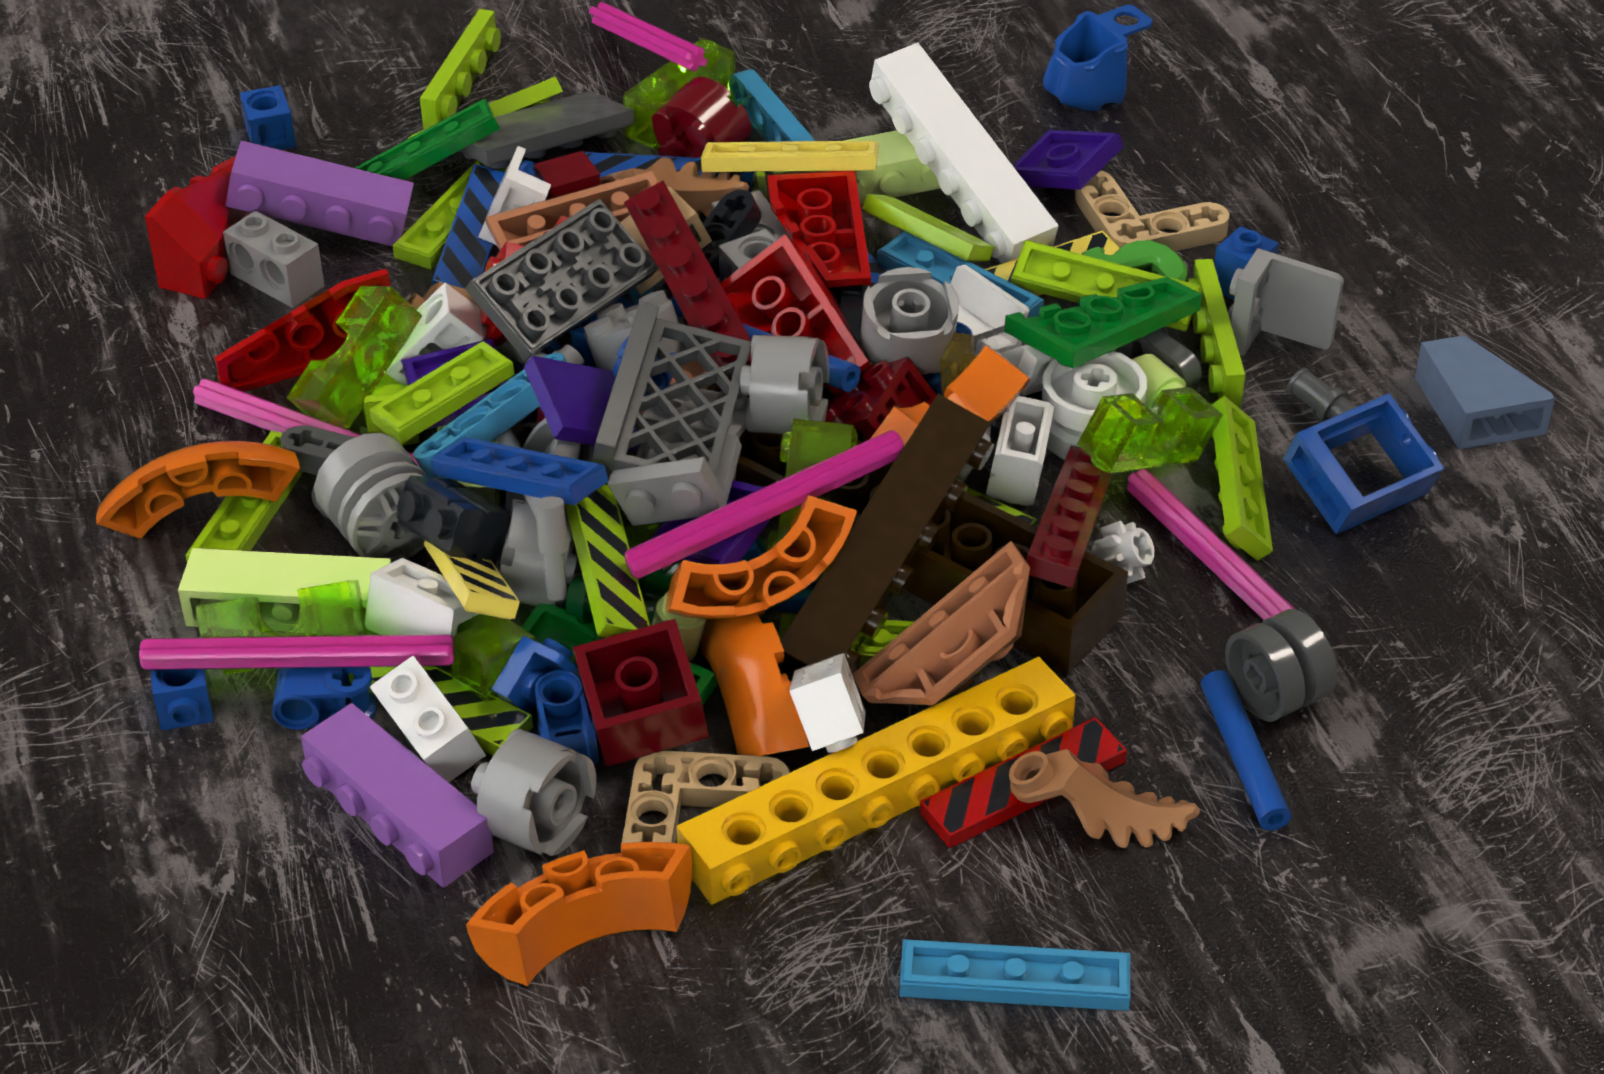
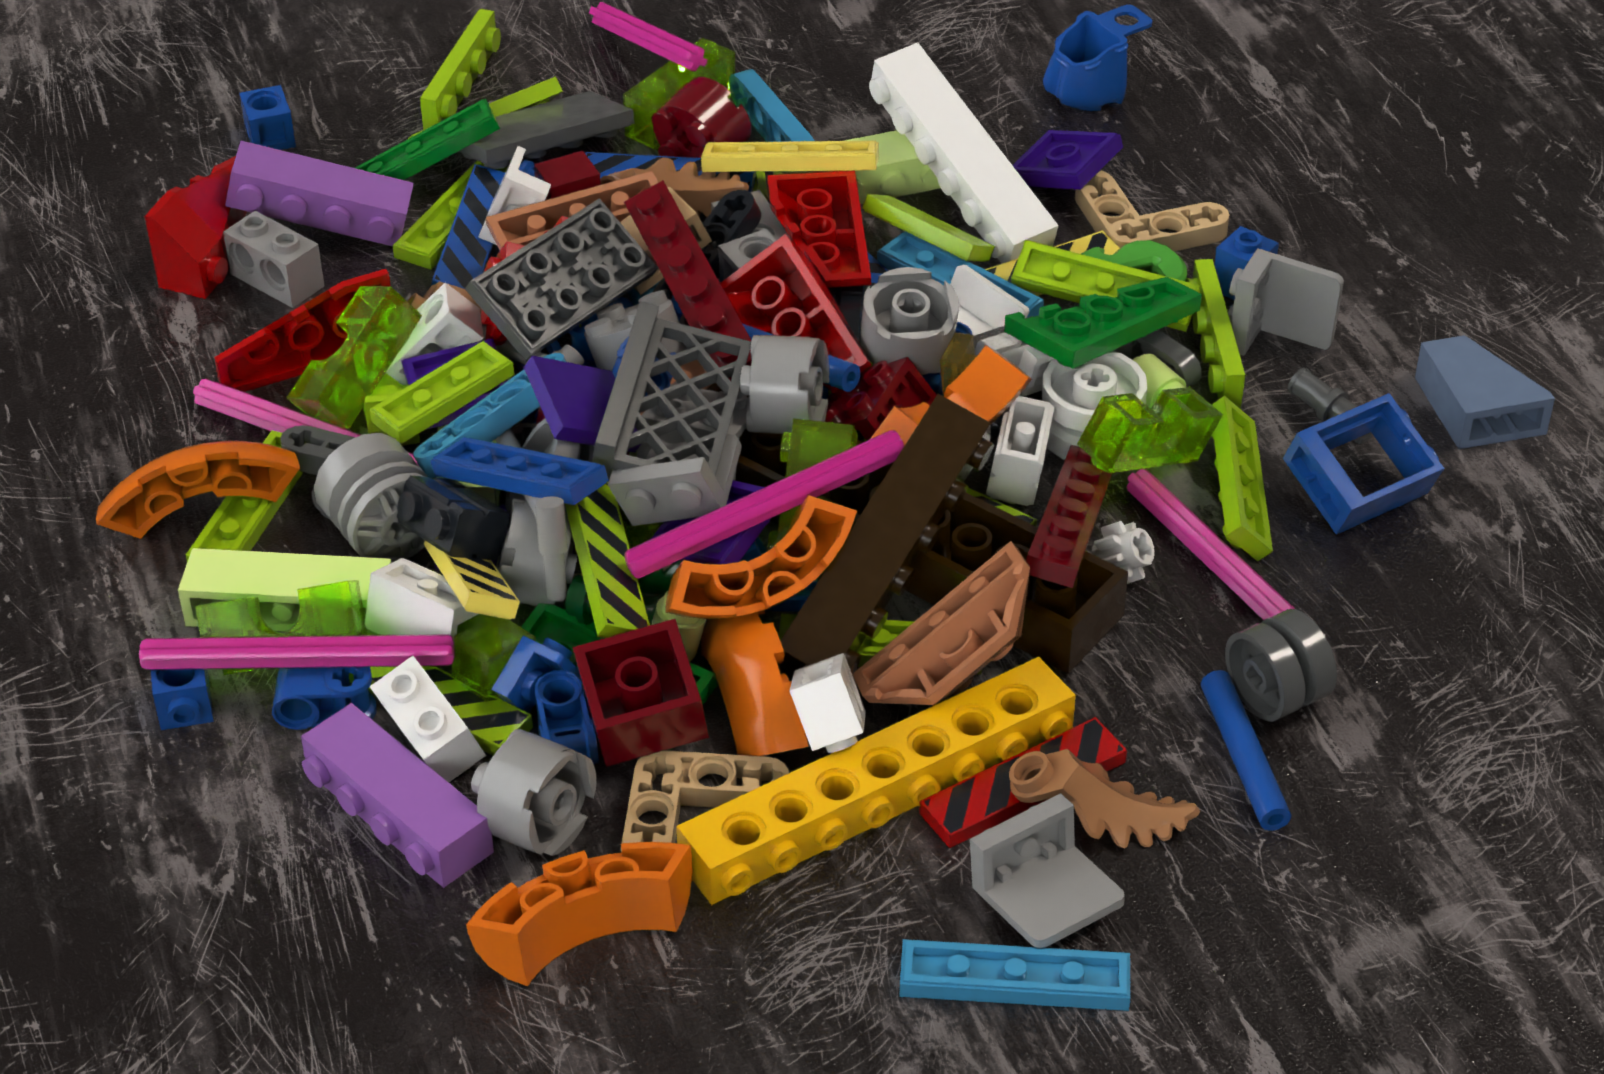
none -> light grey bracket [970,793,1124,948]

